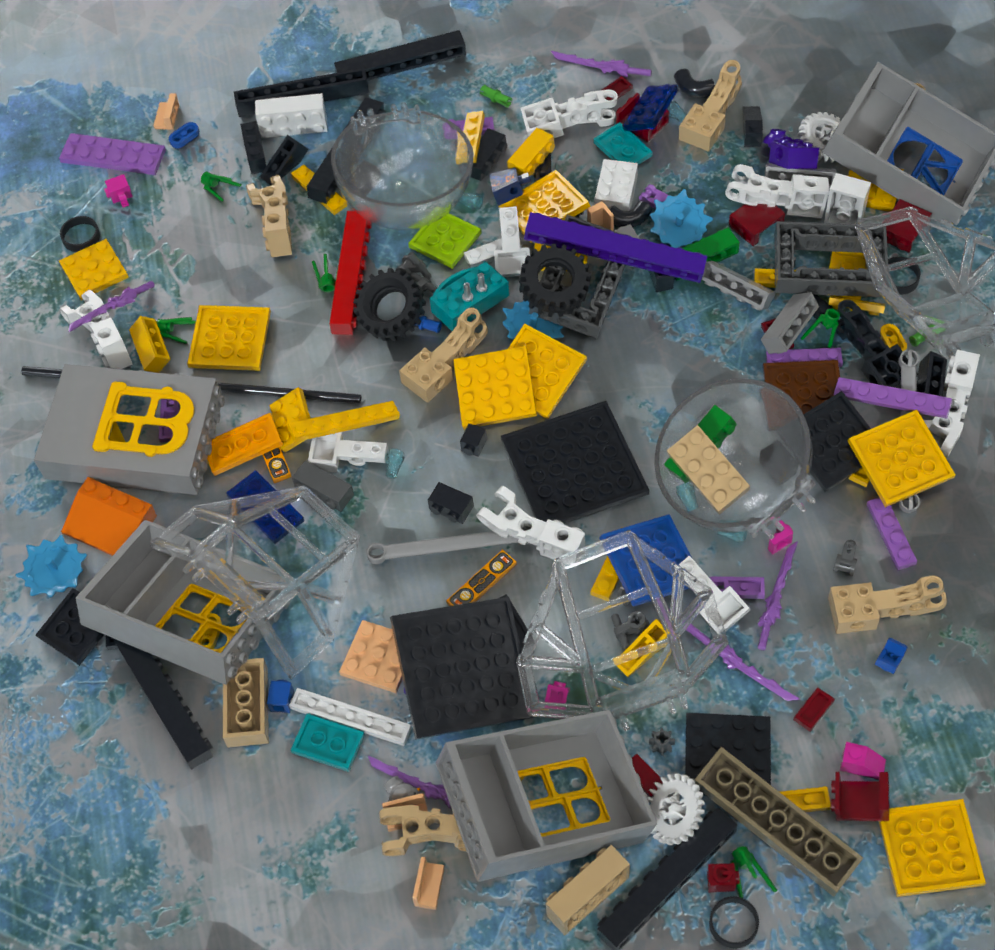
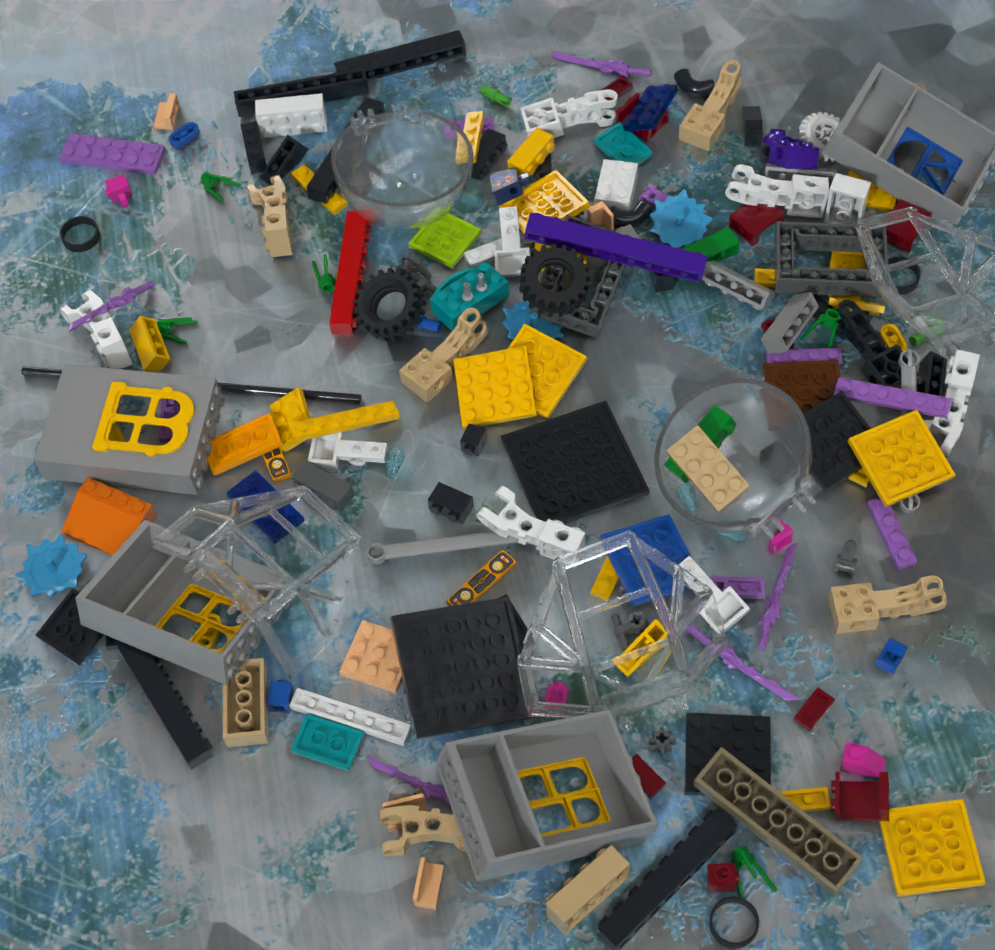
yellow plate [59,239,129,300] -> none
yellow plate [187,305,271,371] -> none
white gear [648,773,705,845] -> none

